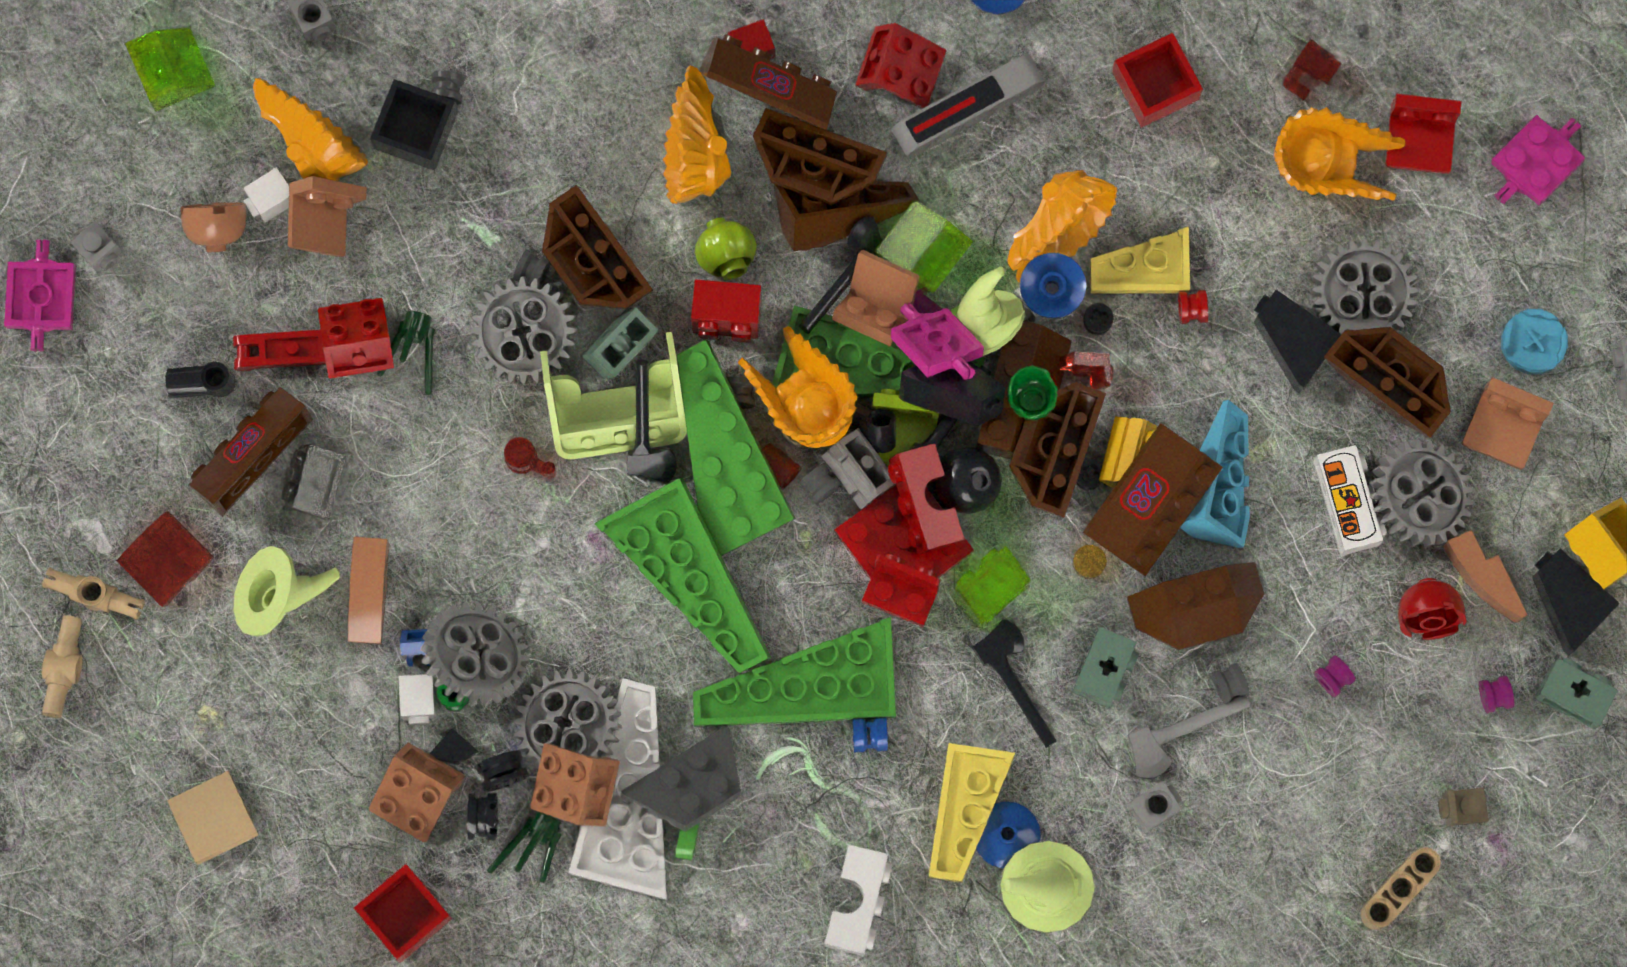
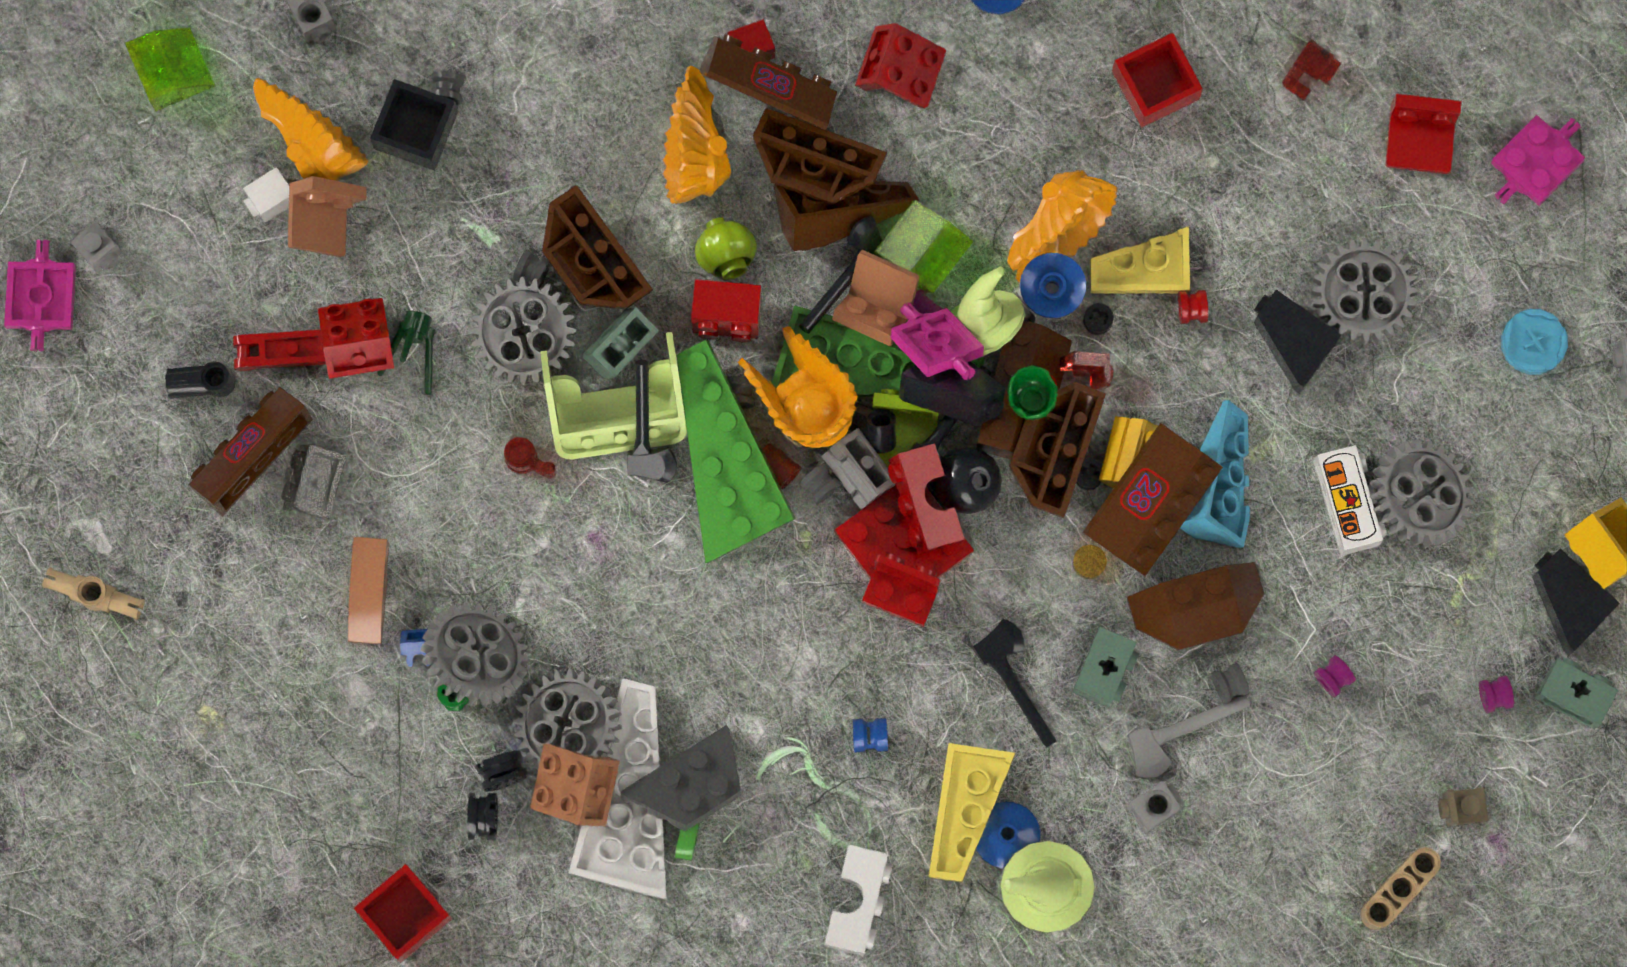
tan pin [42,615,83,718] -> none
clear red slope [116,511,214,607] -> none
tan slope [167,771,259,865] -> none
nougat cylinder [180,202,246,252] -> none
yellowish green piece [233,546,340,637] -> none
nougat bracket [369,742,466,842] -> none
white brick [399,674,437,726] -> none
black tile [430,728,478,762] -> none
dark green plant [487,811,562,883] -> none
bright green wing [594,478,771,673] -> none
bright green wing [693,617,896,727] -> none
beam [891,54,1046,158] -> none
clear neon green slope [953,545,1031,630] -> none
light orange piece [1274,107,1405,201] -> none
reddish brown wedge [1324,327,1451,438] -> none
red cylinder [1398,578,1467,640] -> none
nougat slope [1443,530,1527,623] -> none
nougat bracket [1462,377,1554,470] -> none

